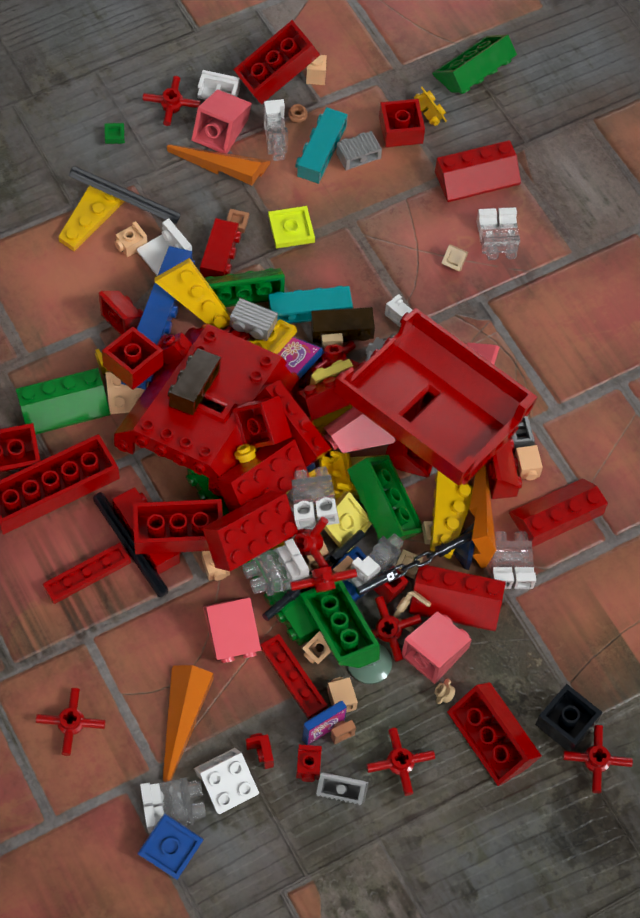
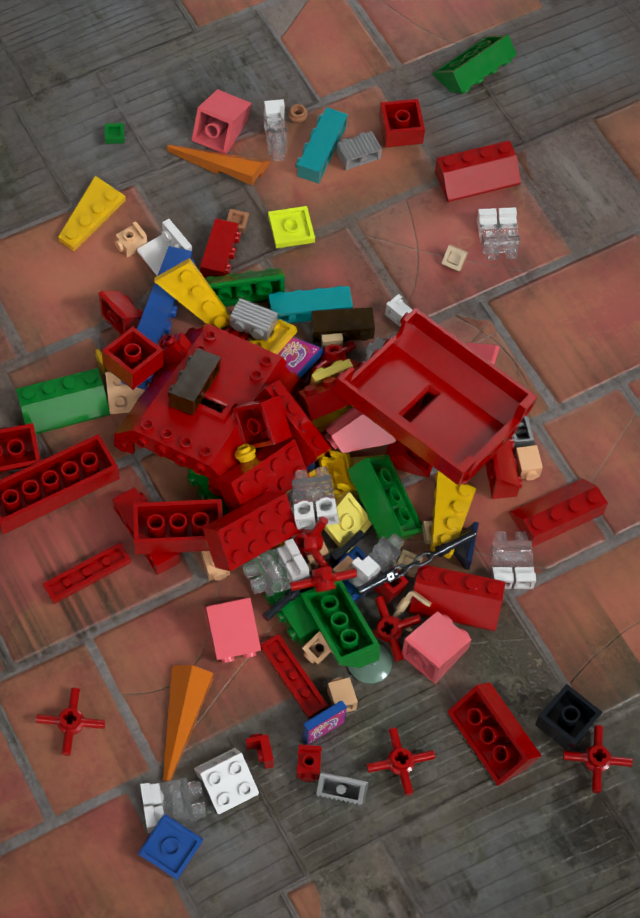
black axle [69,166,181,224] -> none
black axle [93,492,168,598] -> none
red bar [143,76,201,126] -> none
white hinge [198,70,240,100] -> none
red brick [233,20,320,104] -> none
light nougat brick [306,55,327,85] -> none
nougat plate [331,720,356,745] -> none
yellow hinge [414,87,447,126] -> none
tan plate [435,679,455,704] -> none
orange wedge [469,464,496,568] -> none

